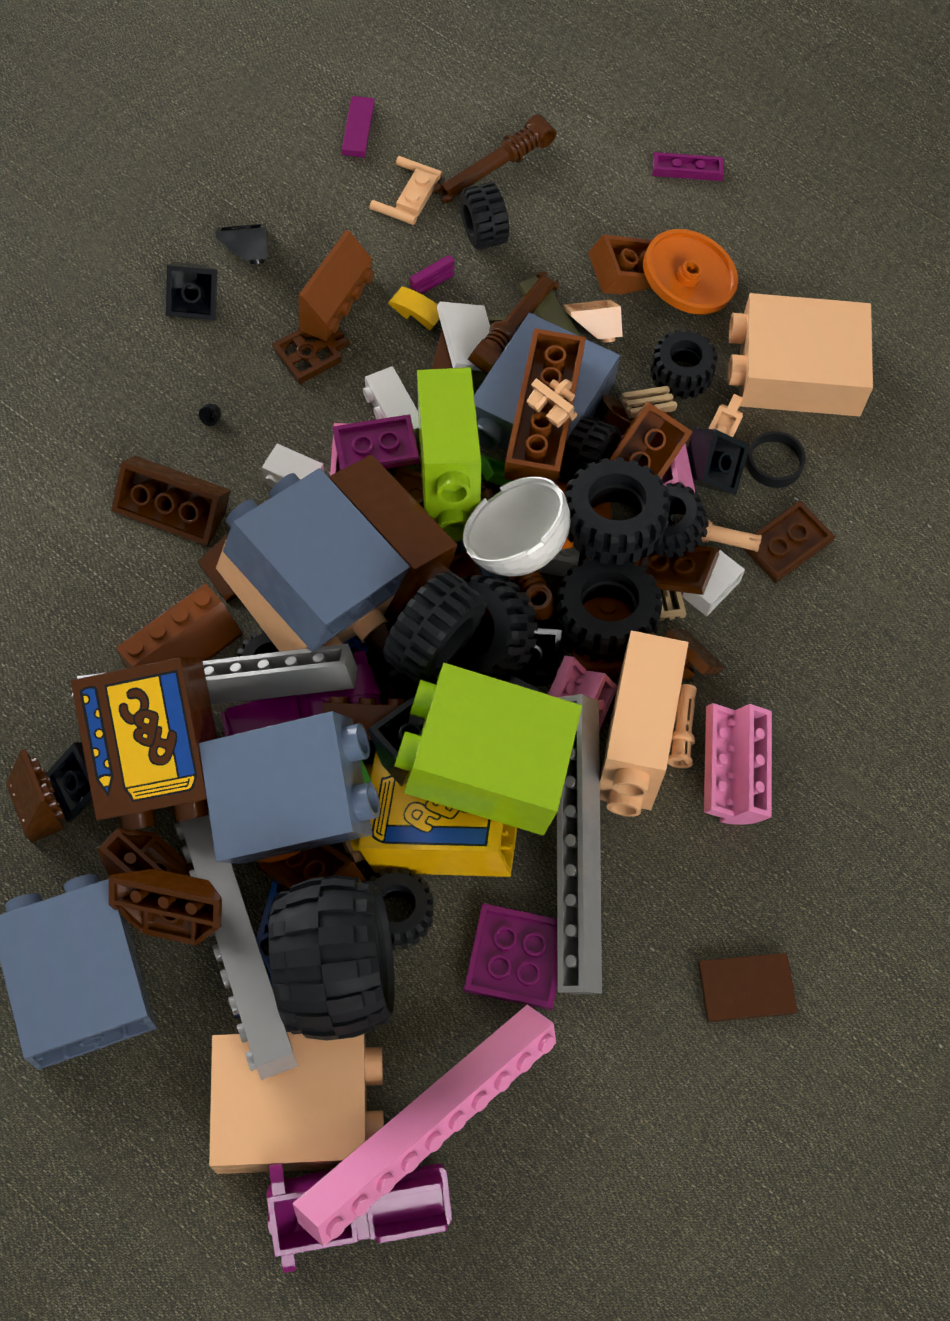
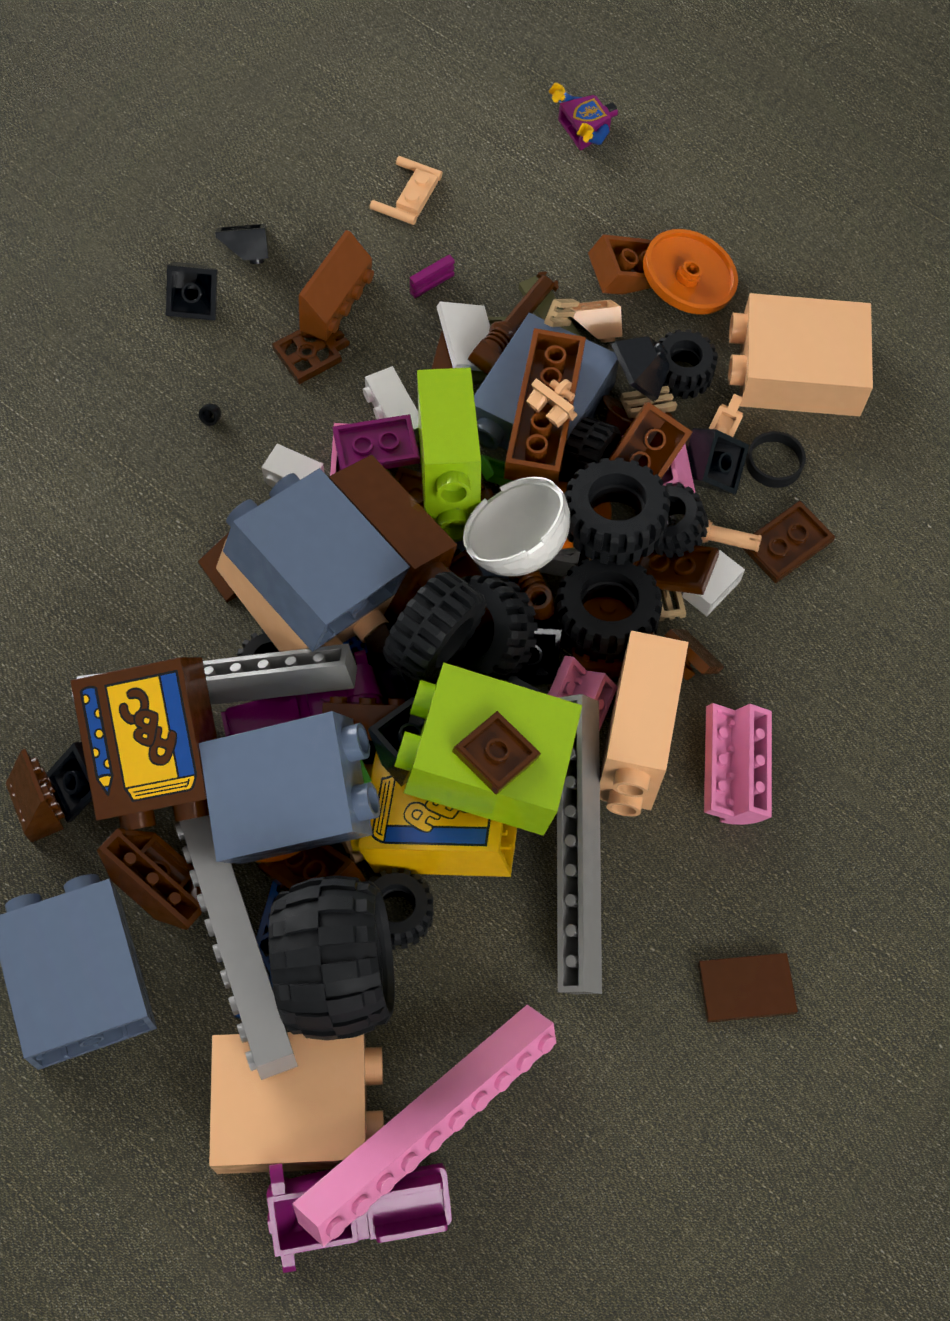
reddish brown wedge [109,869,222,946] -> none
reddish brown slope [111,456,231,546] -> none
dark orange slope [116,583,243,668] -> none
magenta tile [342,96,375,158] -> none
yellow slope [388,286,440,331] -> none
reddish brown piece [434,114,557,203] -> none
black tyre [460,182,509,250] -> none
magenta plate [464,903,558,1011] -> none
magenta tile [652,152,724,181] -> none
light nougat pin [668,684,697,768] -> none
none -> reddish brown tile [452,711,541,795]
none -> tan tile [544,299,580,327]
none -> torso [549,83,618,150]
none -> black slope [611,336,669,402]

